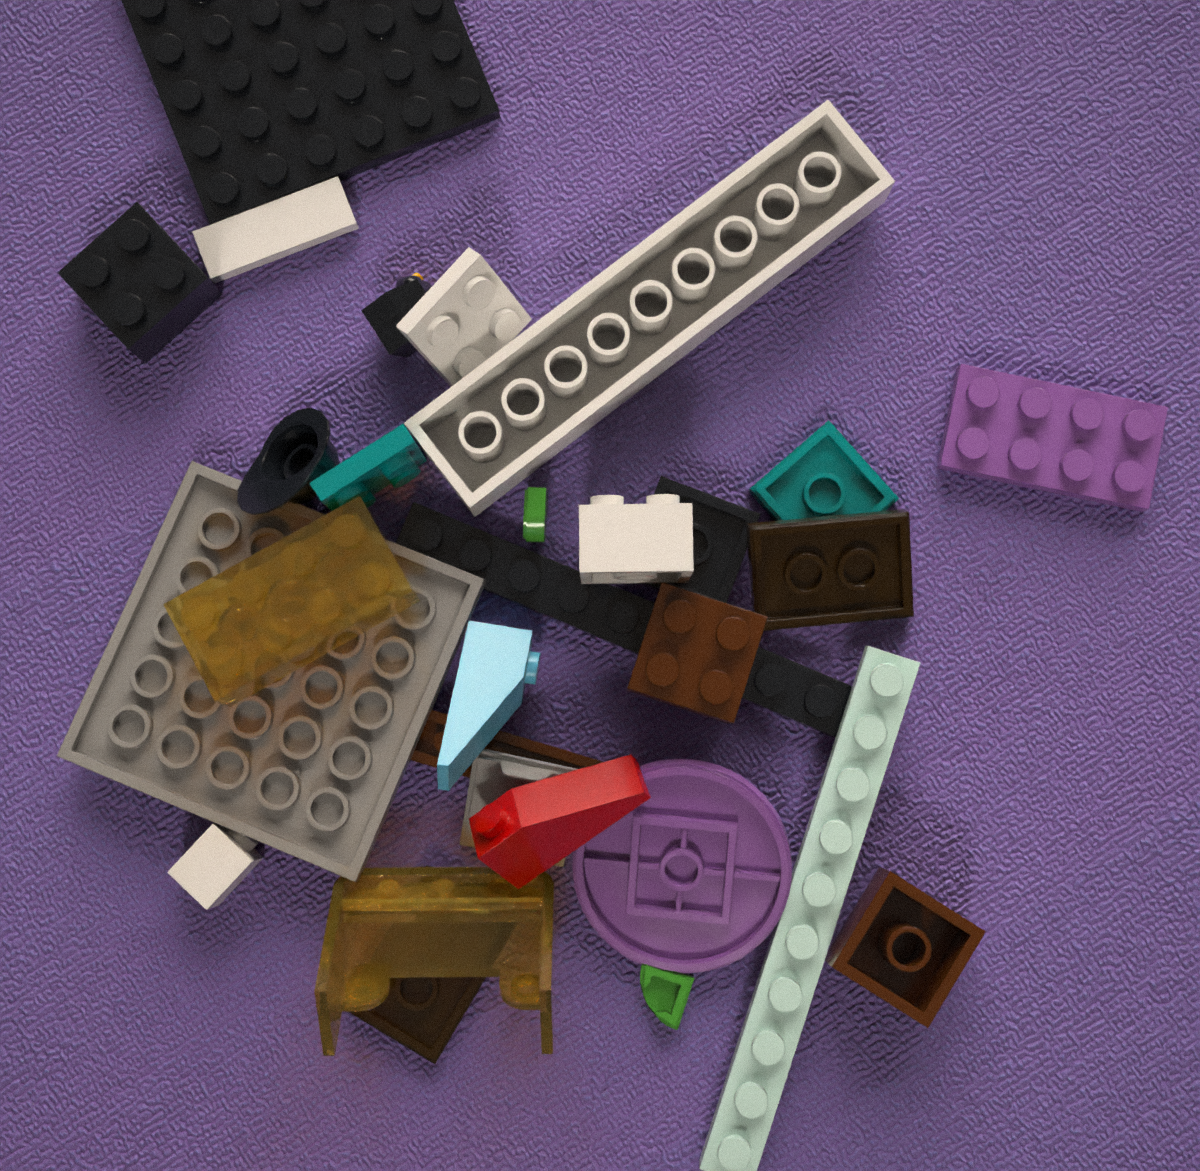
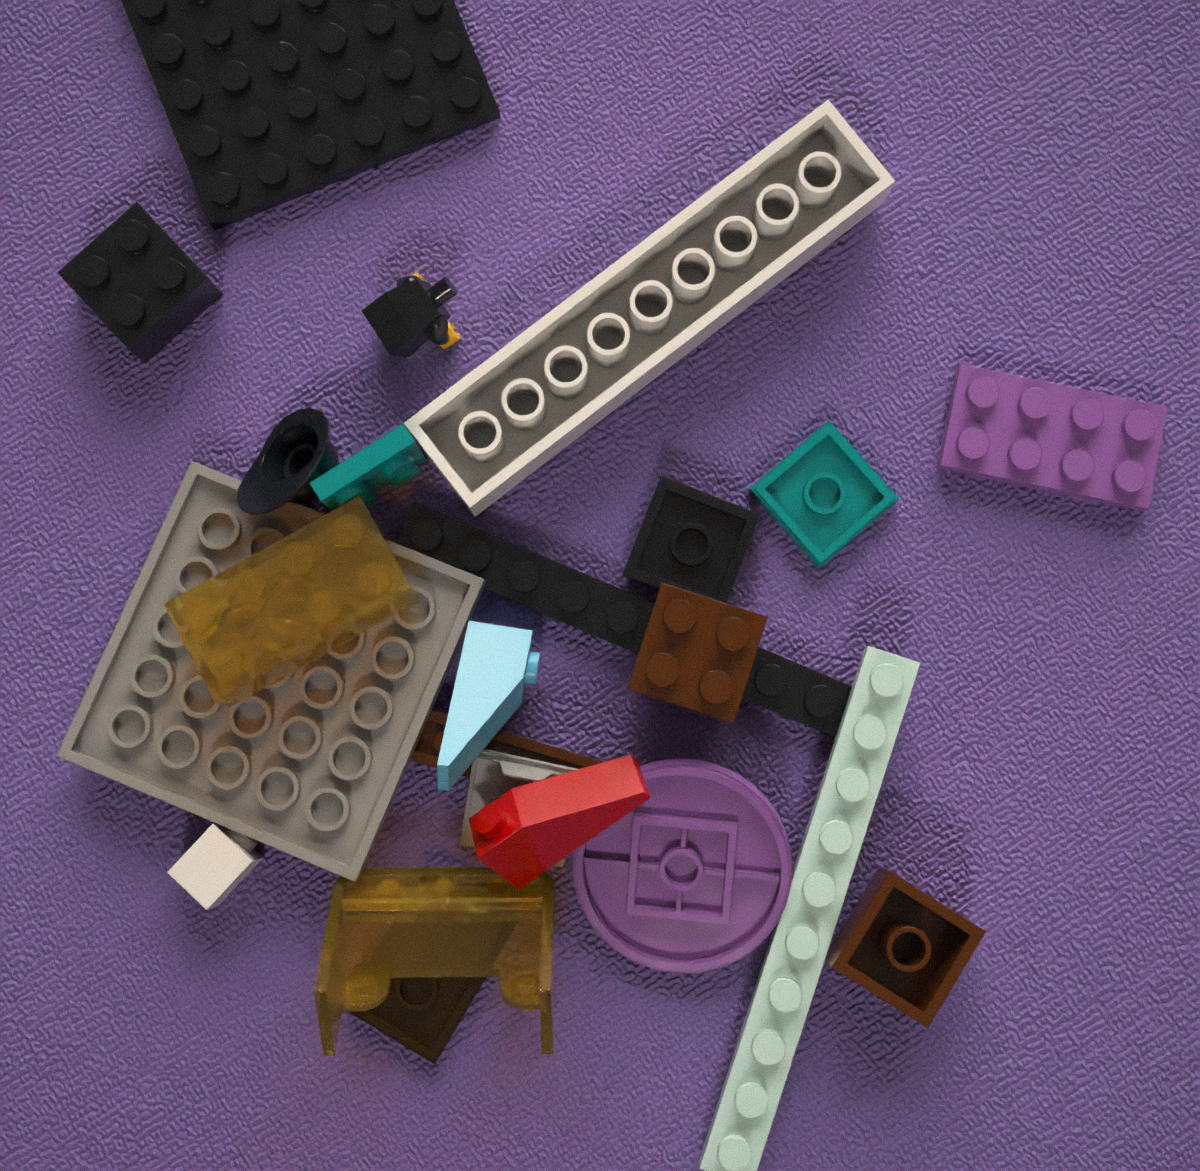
white tile [192,176,359,284] -> none
white plate [396,247,532,387] -> none
bright green tile [523,487,548,542] -> none
white brick [579,494,694,584] -> none
bright green tile [640,963,694,1030] -> none
dark brown tile [746,509,914,631] -> none

